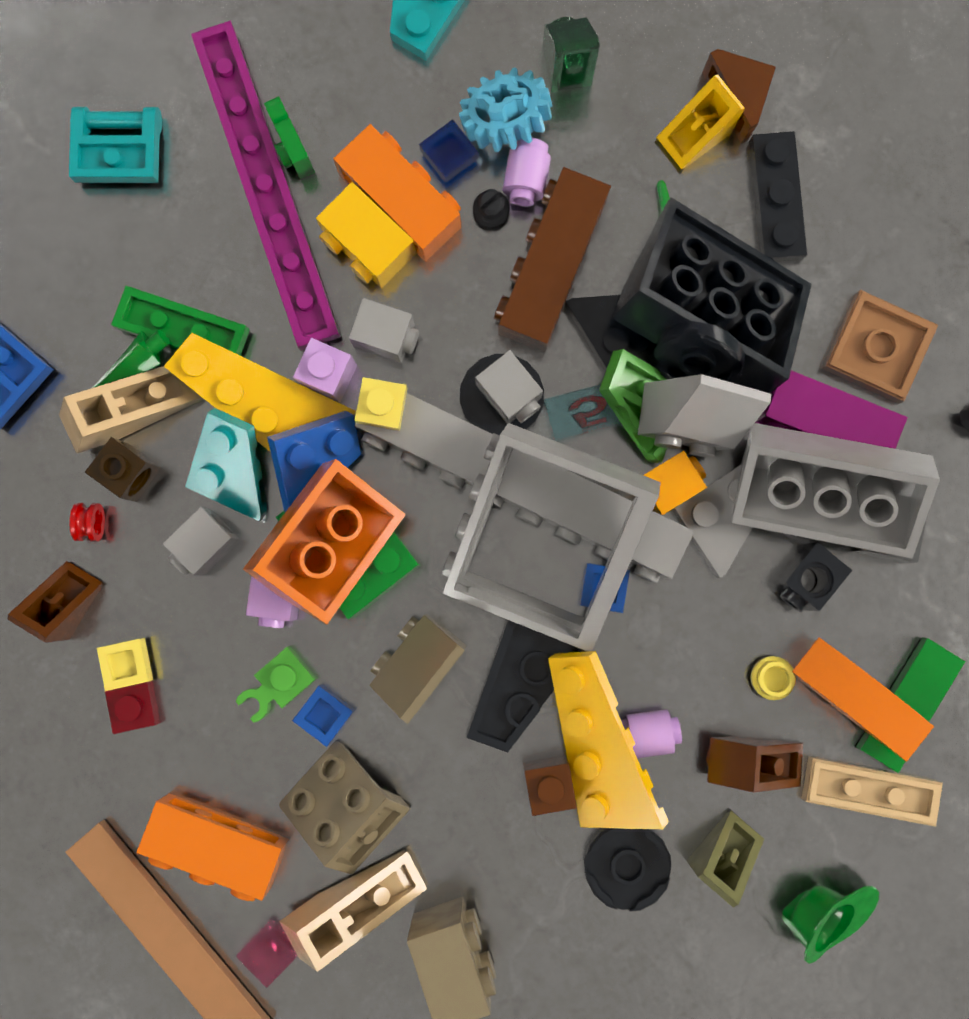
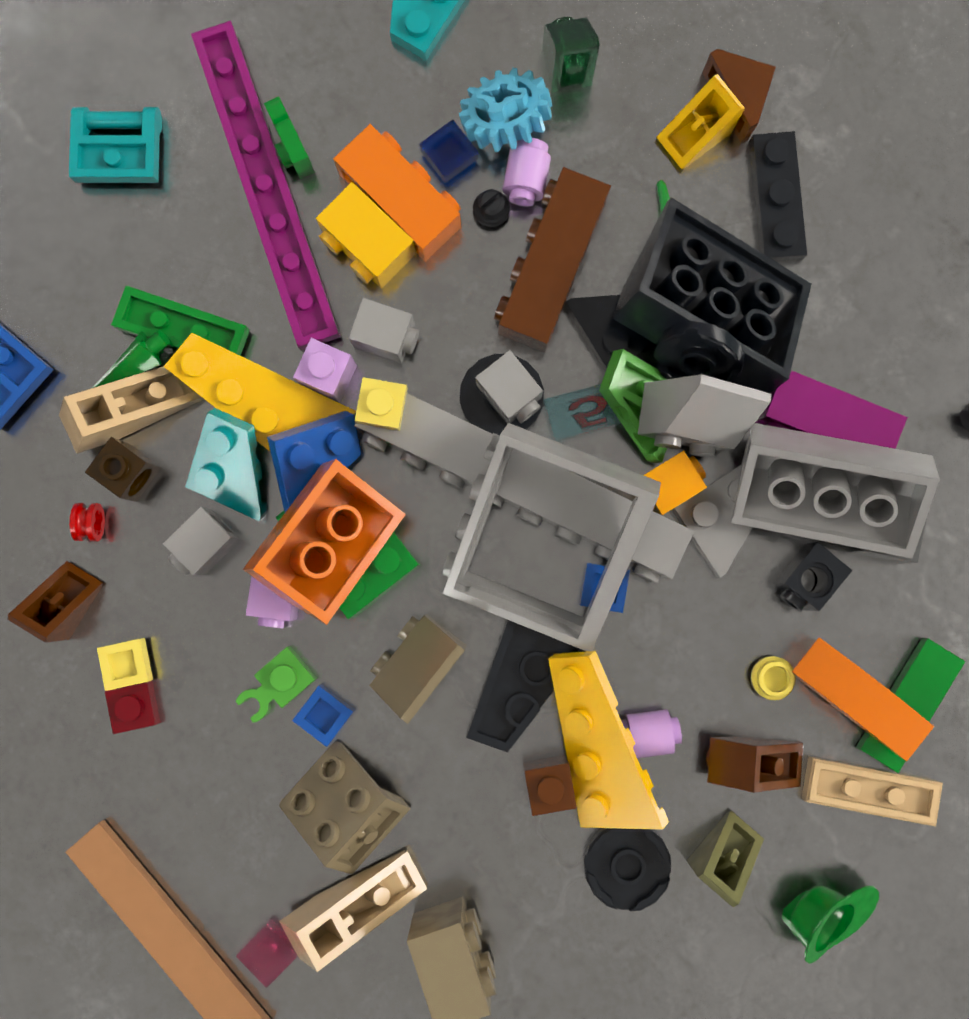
orange brick [136,793,289,901] -> none
medium nougat tile [821,290,938,404] -> none

